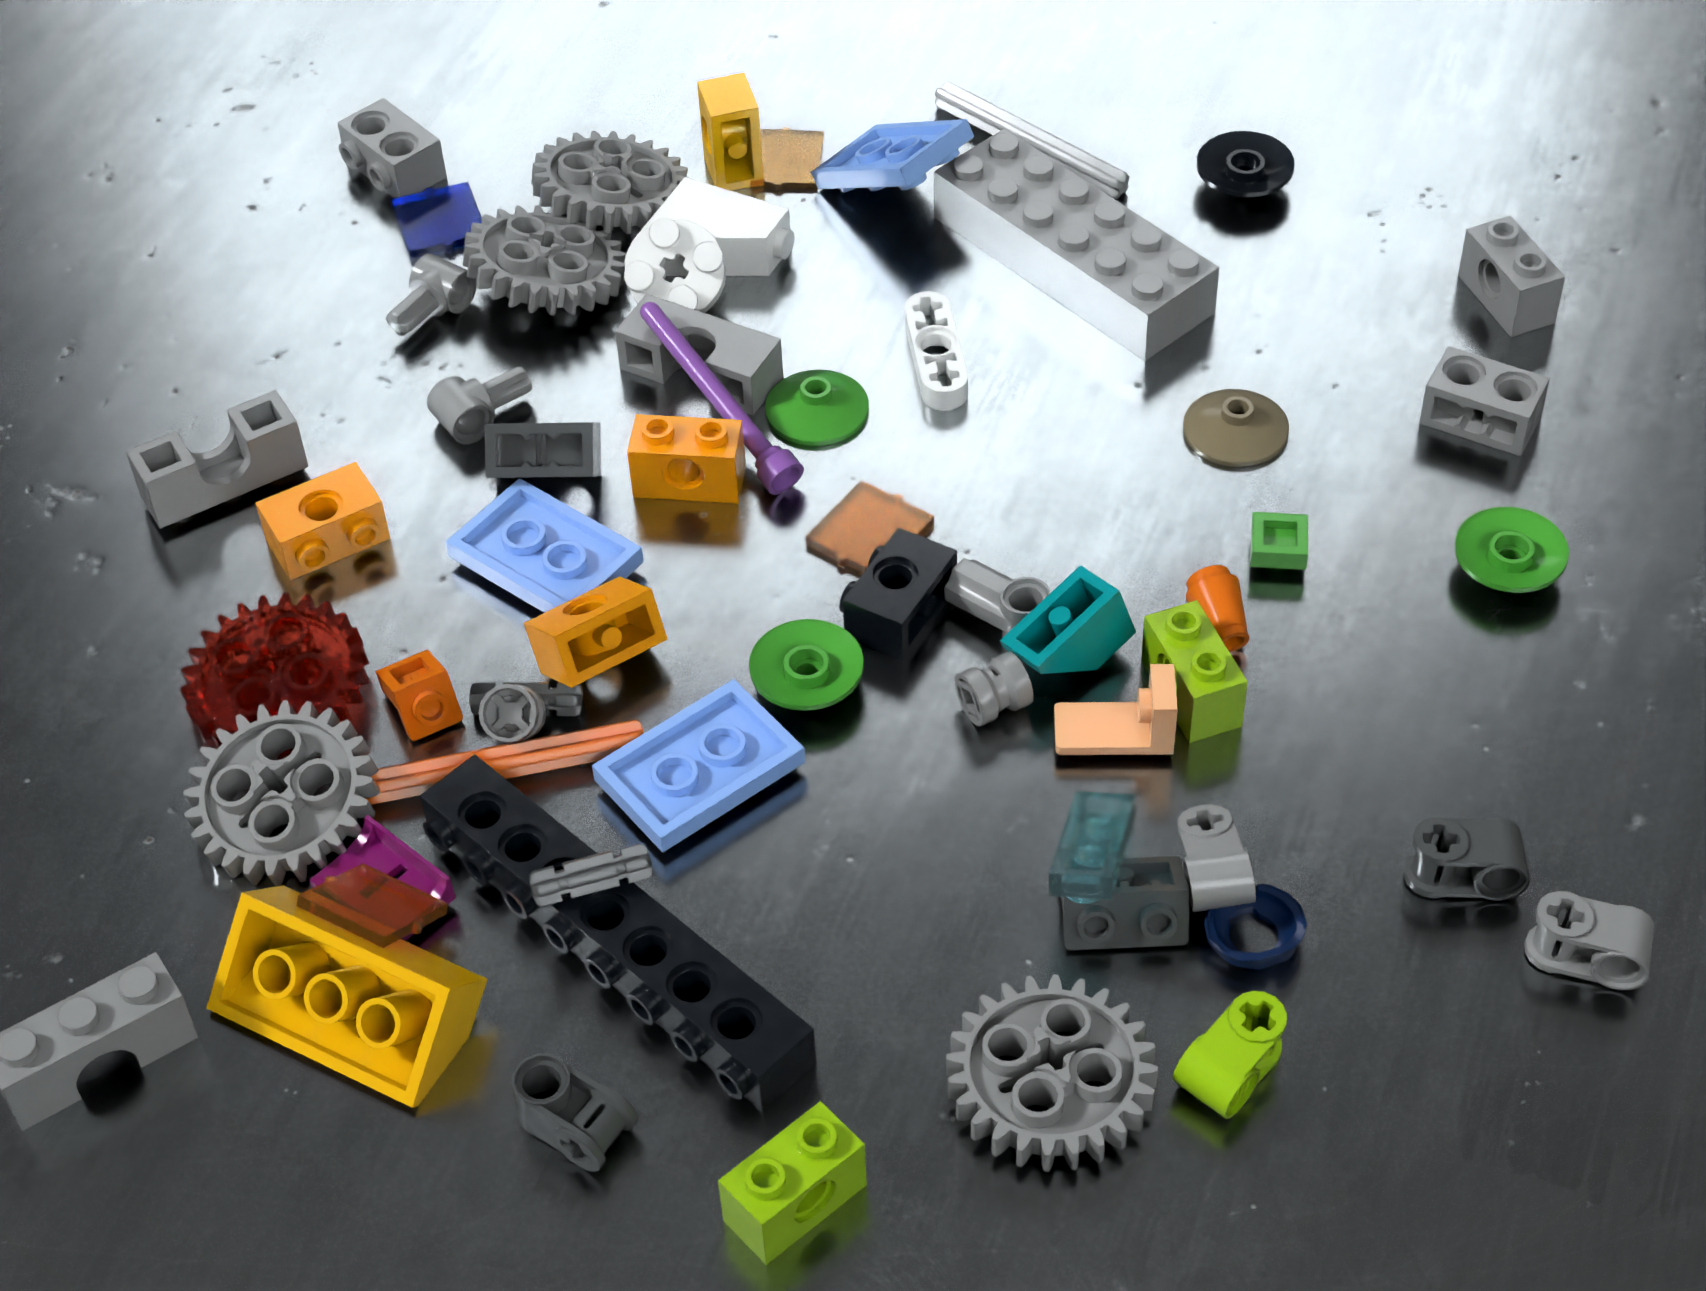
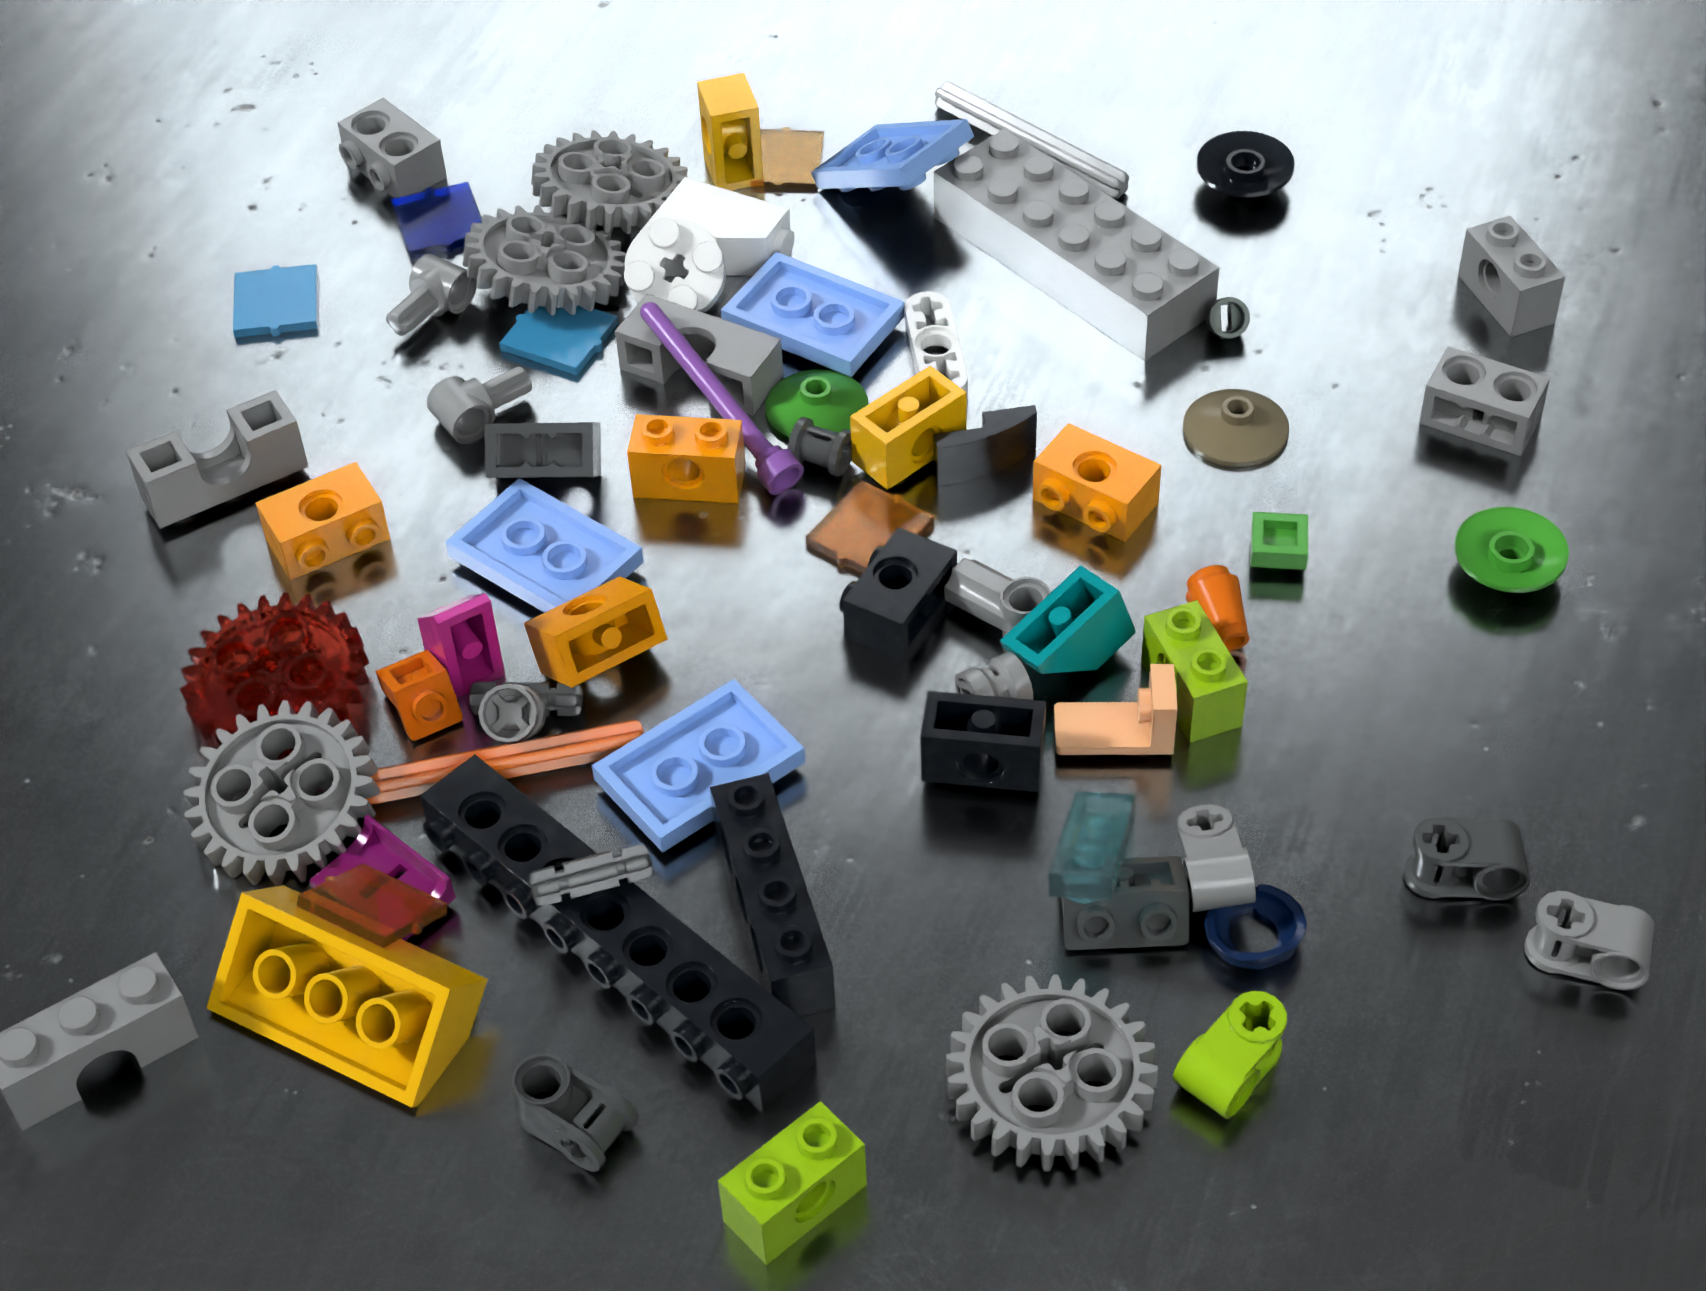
bright green dish [749,619,864,711] -> none
none -> dark azure piece [233,264,318,338]
none -> dark pink slope [417,593,506,698]
none -> dark azure piece [499,305,619,375]
none -> black brick [710,773,836,1017]
none -> light blue plate [721,252,905,377]
none -> dark grey bush [787,417,852,477]
none -> yellow brick [850,365,967,490]
none -> black brick [920,691,1046,792]
none -> black slope [933,405,1037,487]
none -> light orange brick [1033,423,1161,542]
none -> pearl dark grey hinge [1206,297,1250,338]

